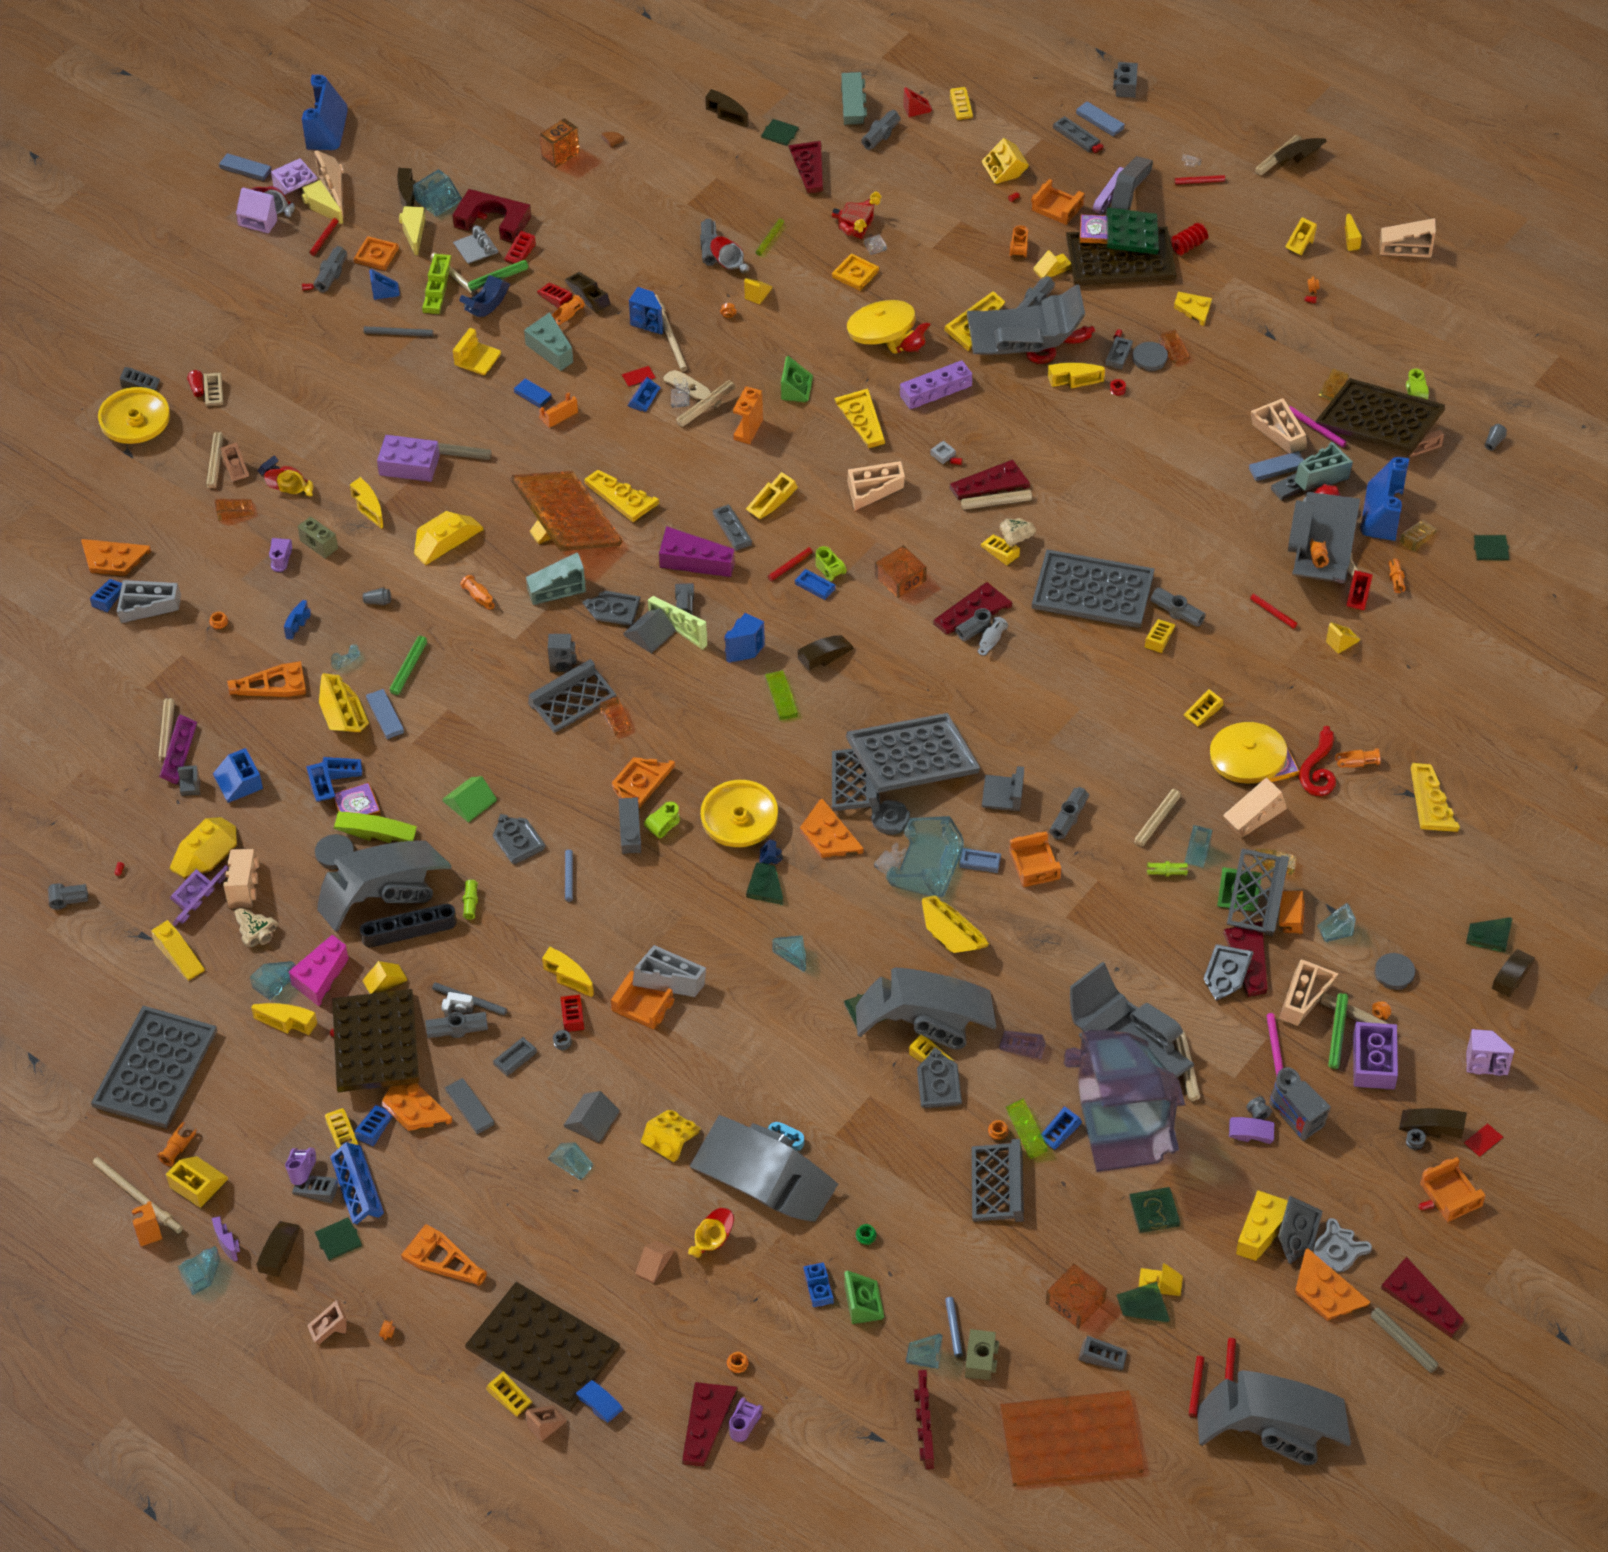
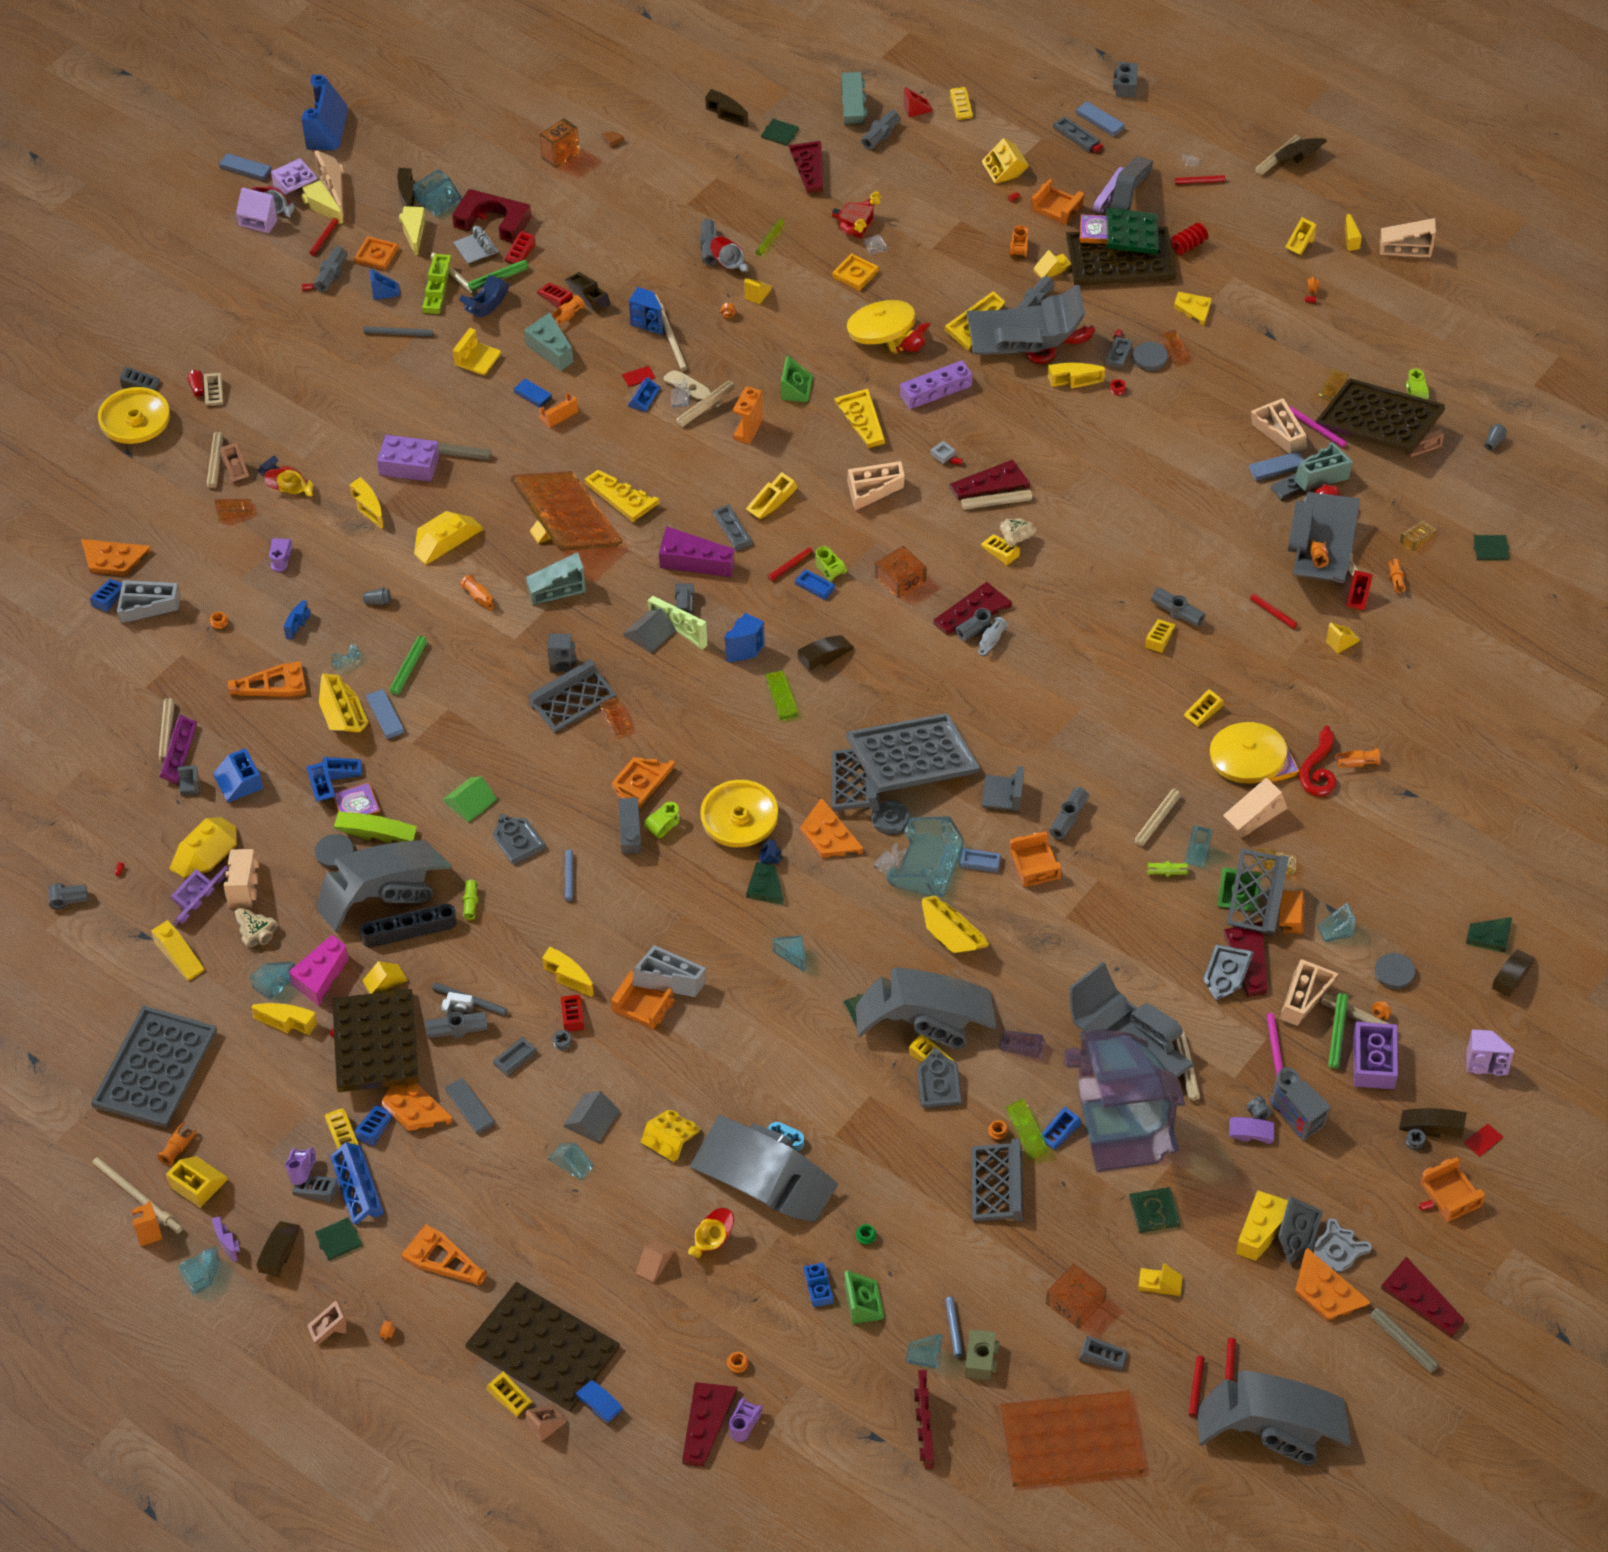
olive brick [297,516,338,559] -> none
dark grey tile [582,591,641,626] -> none
dark grey plate [1031,549,1155,628] -> none
clear green wing [1116,1282,1170,1322] -> none
blue windscreen [1360,457,1409,541] -> none
yellow wing [1410,763,1460,832] -> none

